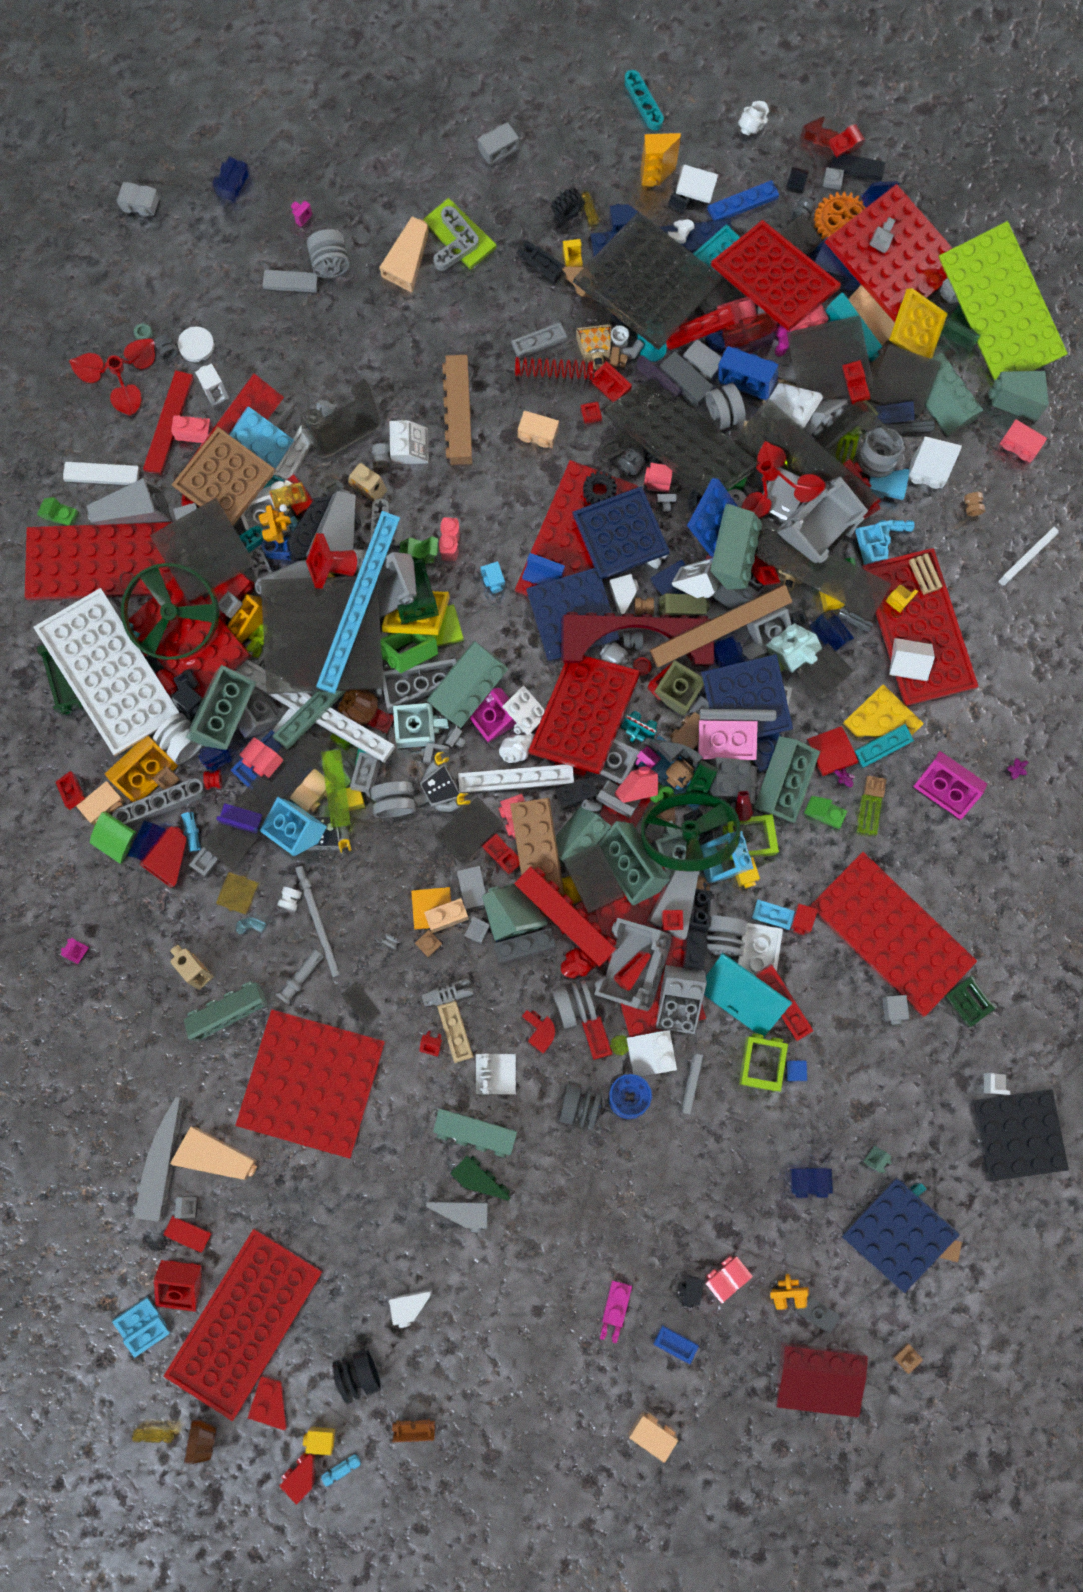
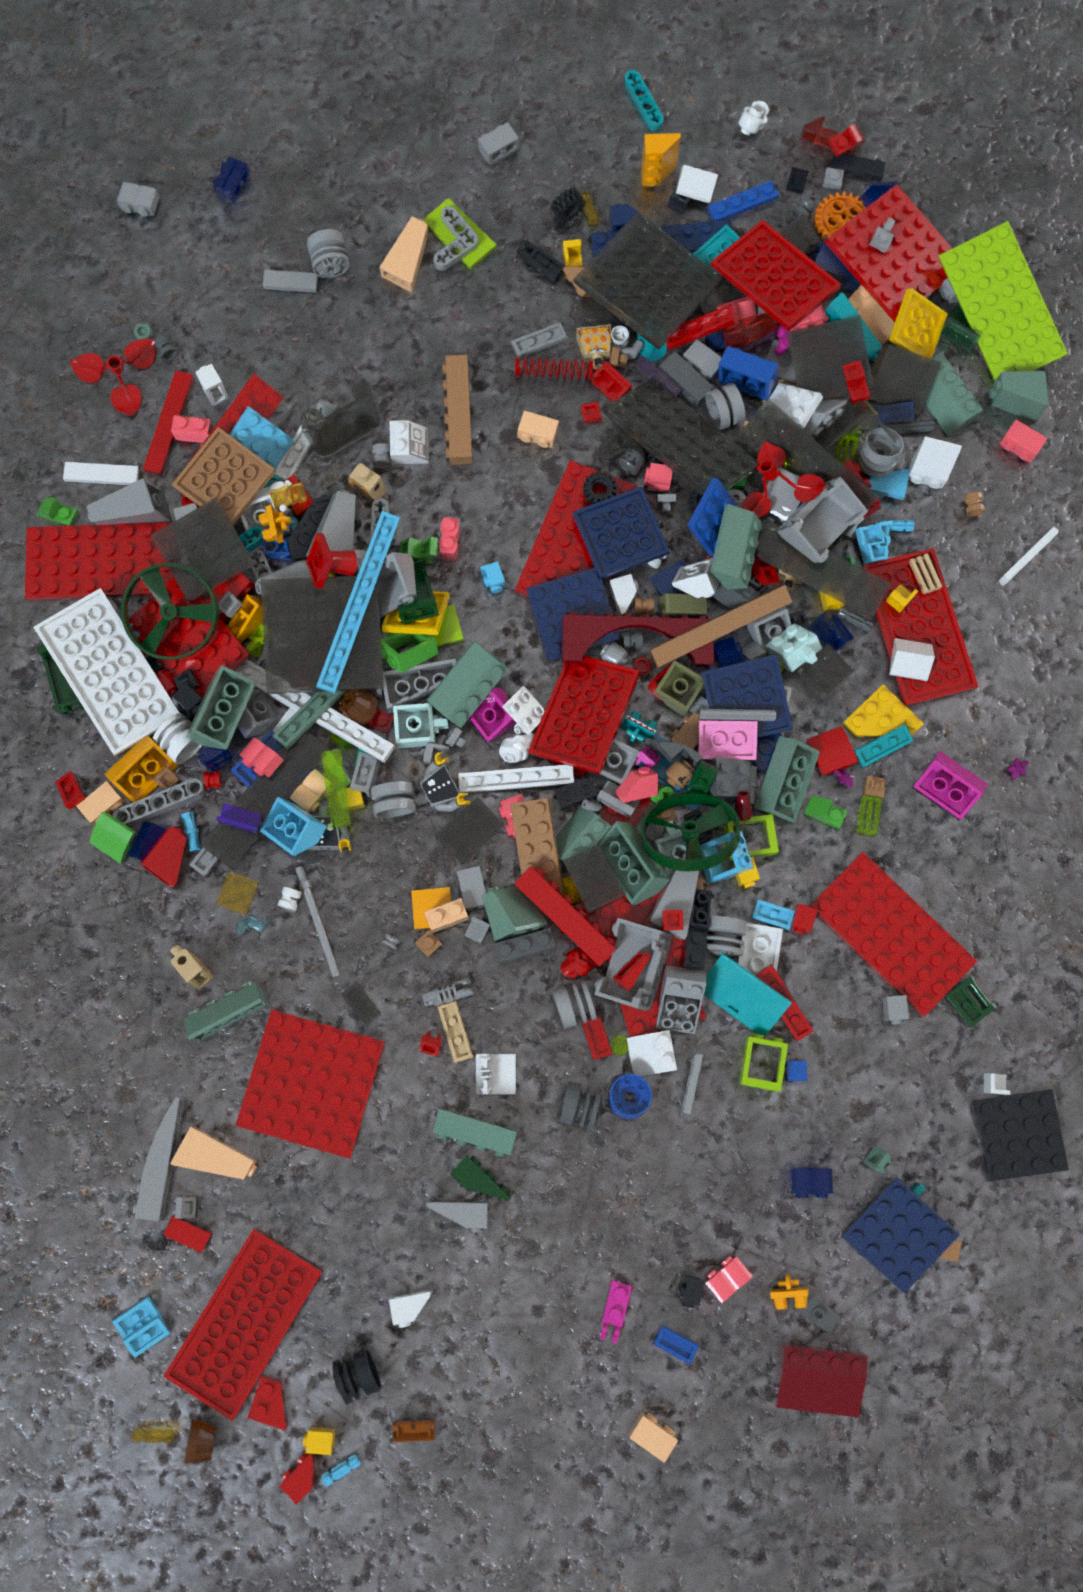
dark pink tile [61,937,89,964] -> none
red slope [154,1260,202,1312] -> none
white tile [178,326,215,363] -> none
light grey pin [275,949,324,1005] -> none
dark pink tile [290,200,313,227] -> none
red slope [481,833,520,875] -> none
blue panel [522,553,565,585] -> none
red brick [522,1010,555,1054] -> none
white piece [668,220,695,244] -> none
medium nougat tile [893,1343,923,1374] -> none

